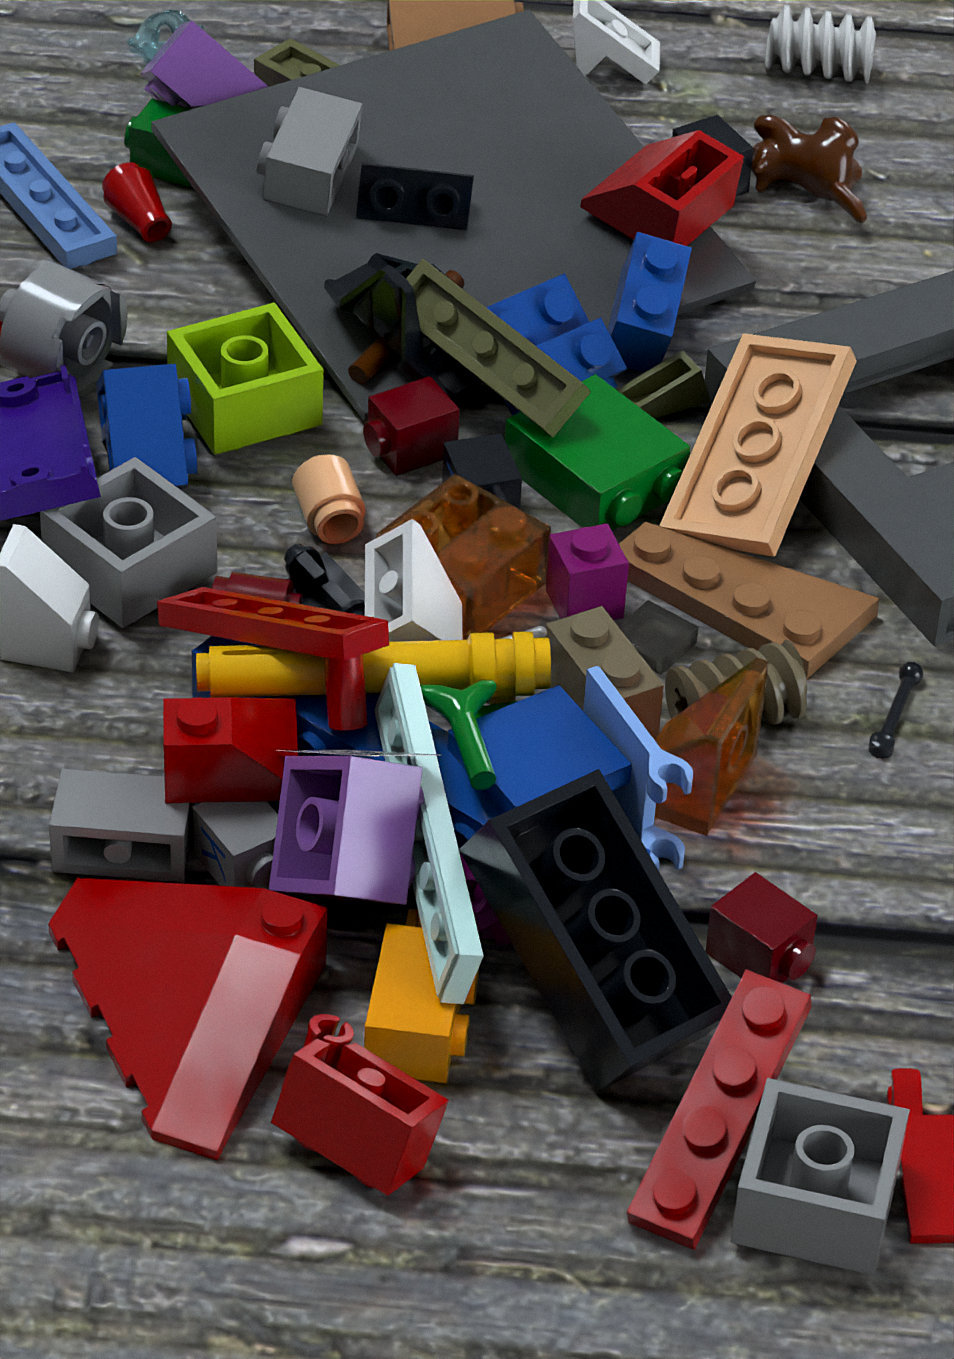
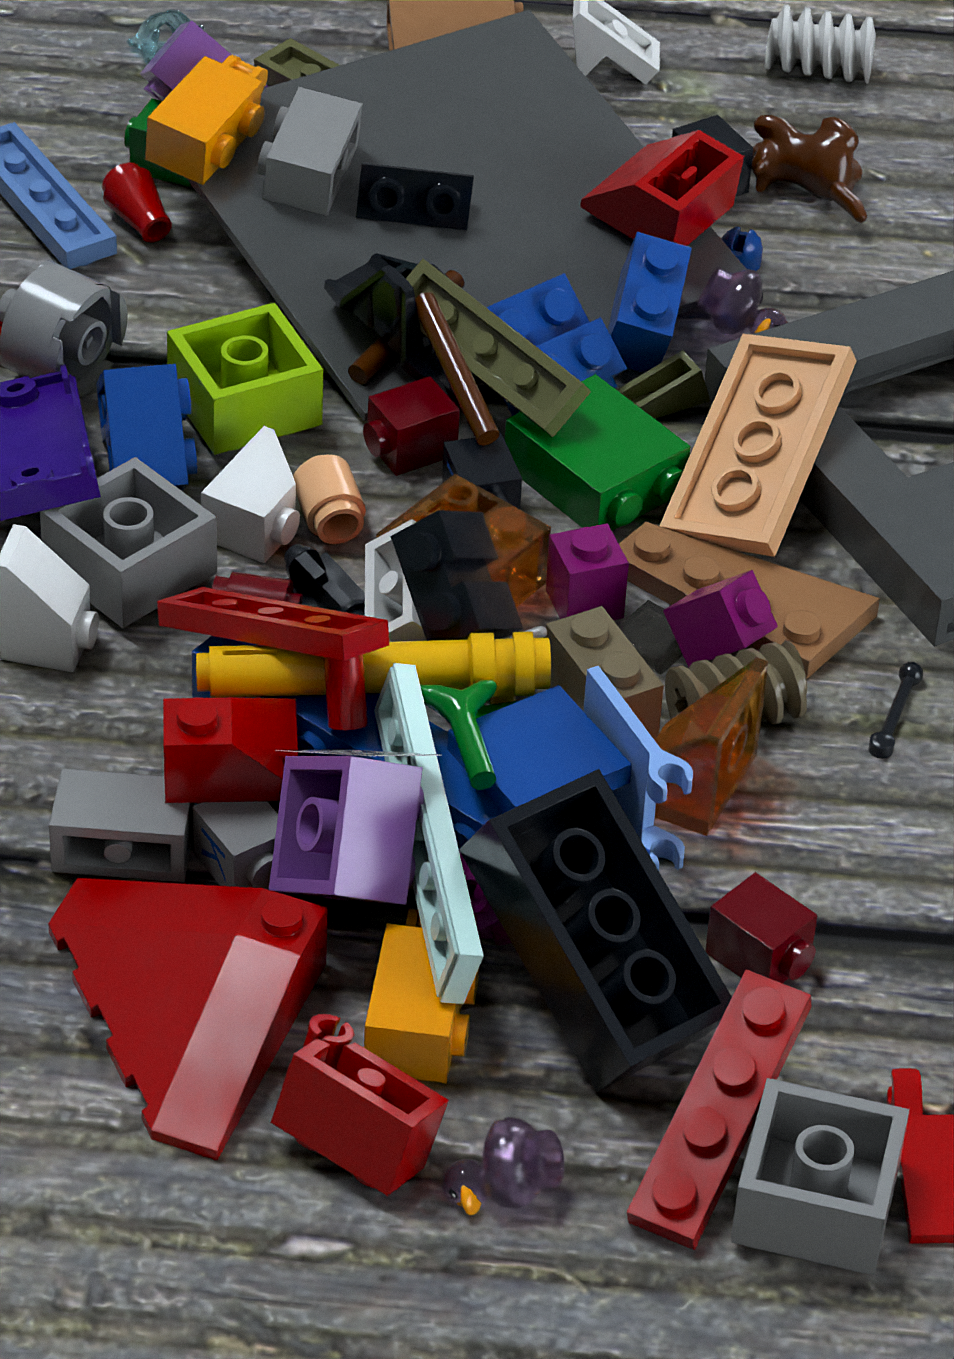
none -> light orange brick [145,54,268,185]
none -> white slope [201,426,300,564]
none -> black brick [390,510,523,641]
none -> reddish brown bar [415,292,500,445]
none -> clear purple animal [442,1117,564,1215]
none -> magenta brick [663,570,778,668]
none -> clear purple animal [697,267,788,336]
none -> blue hinge [721,227,763,274]

